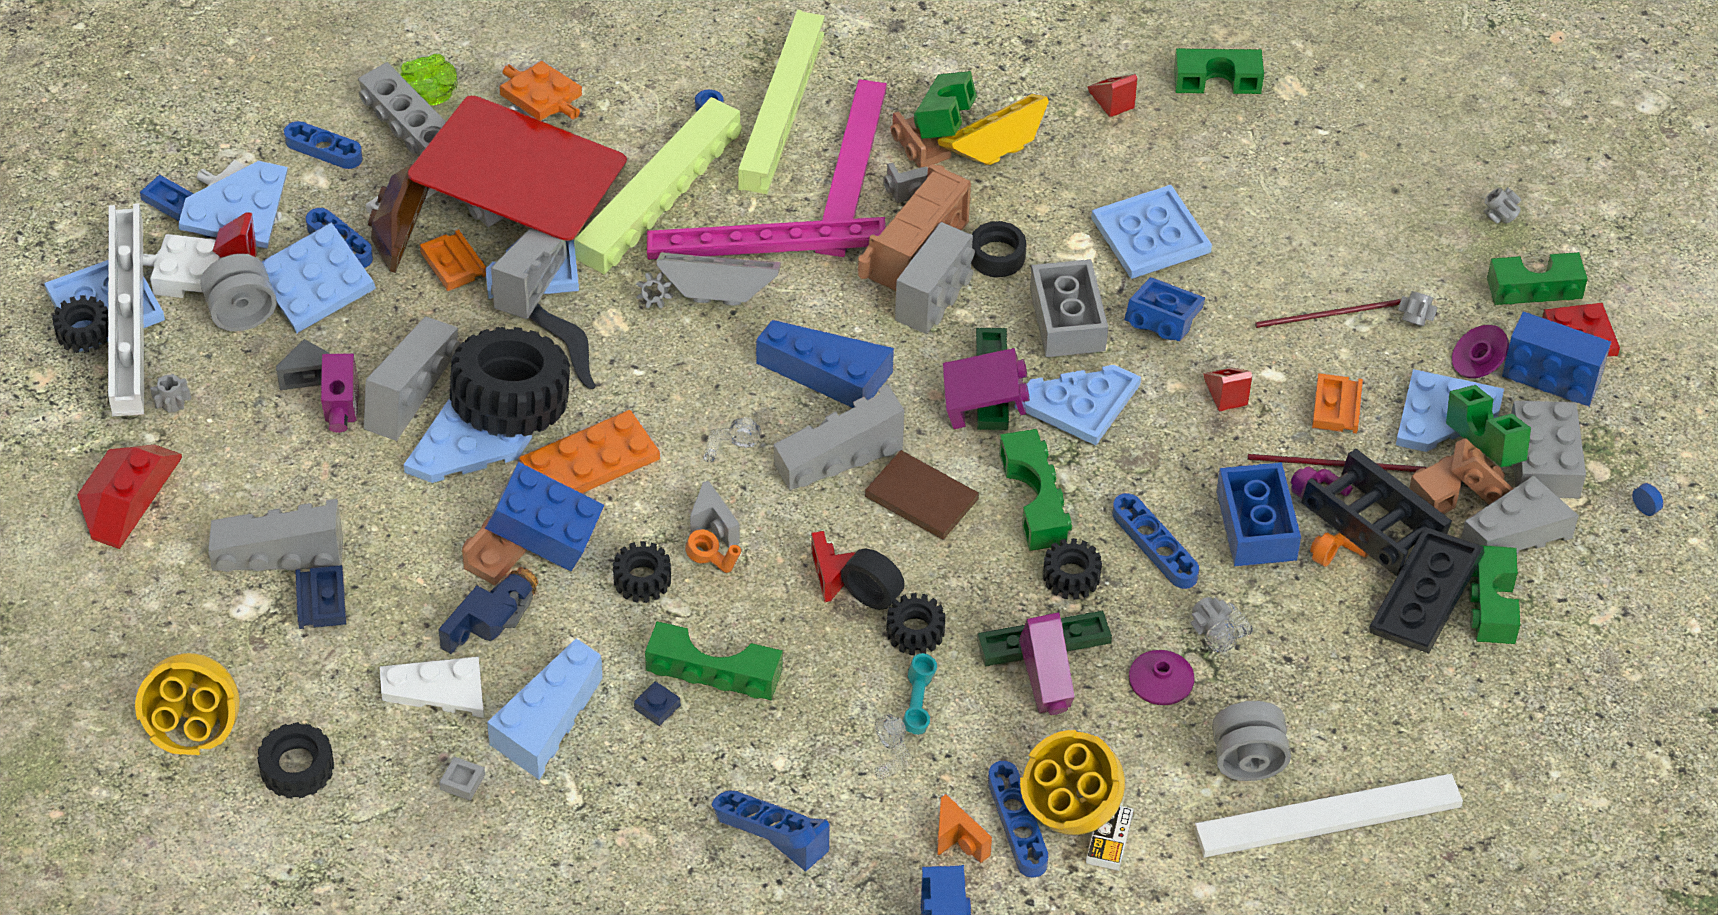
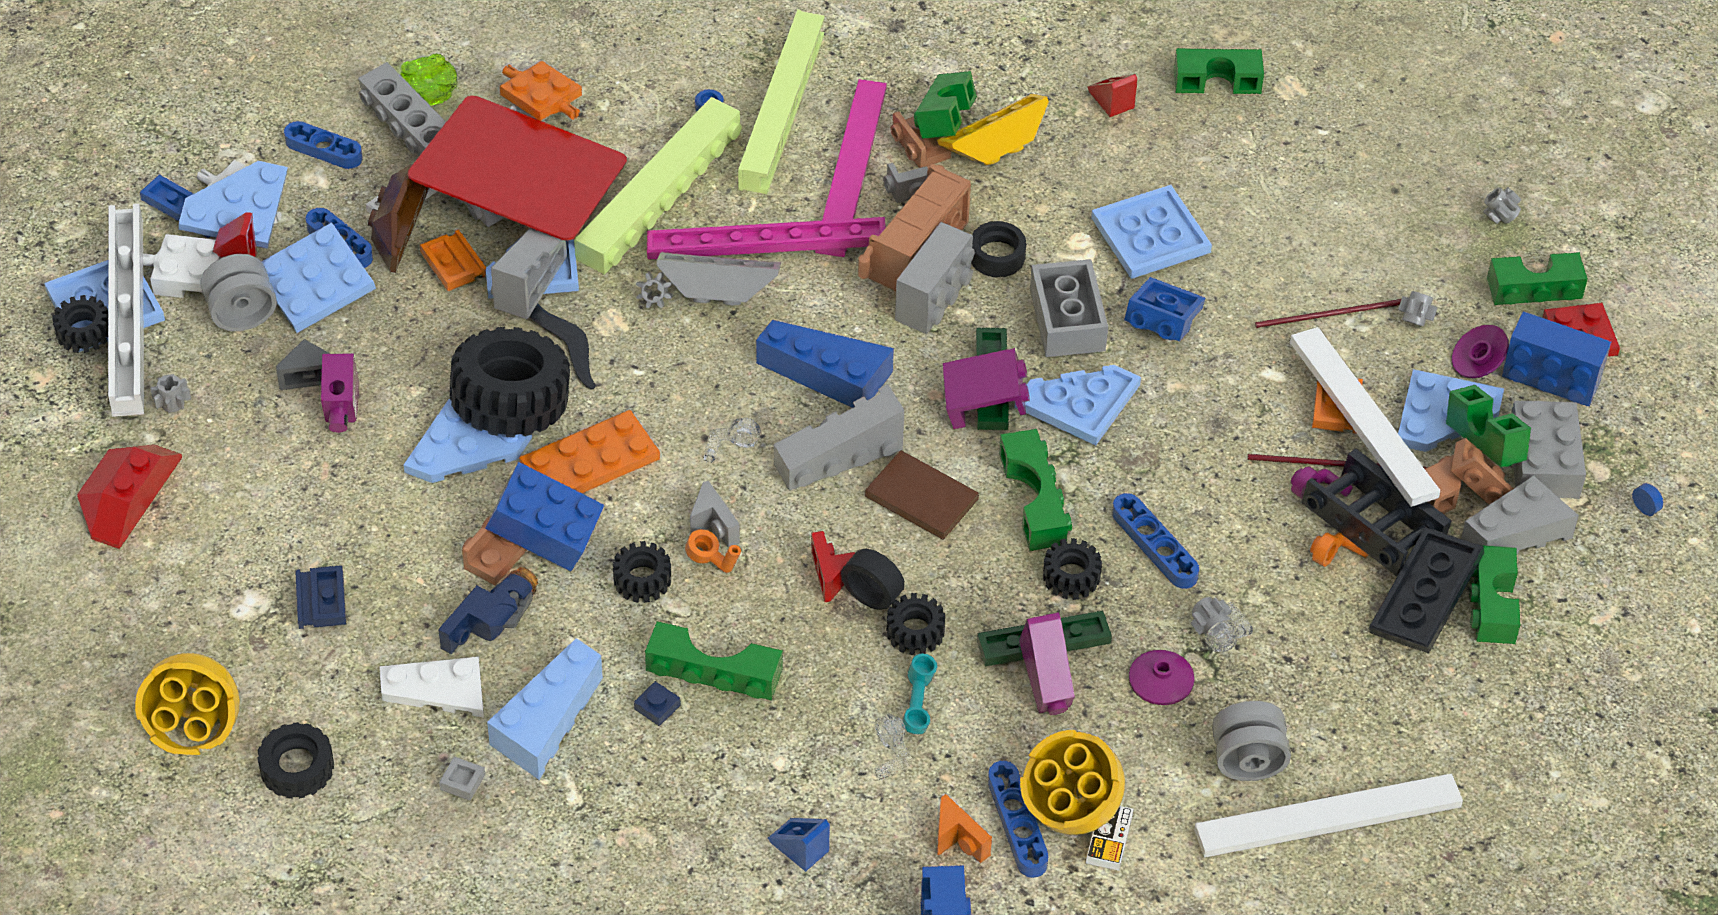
light grey wedge [208,498,343,572] -> none
light grey wedge [364,316,460,441] -> none
blue beam [712,790,816,849] -> none
red slope [1203,367,1252,411] -> none
blue brick [1216,462,1301,566] -> none
none -> white tile [1290,327,1440,507]

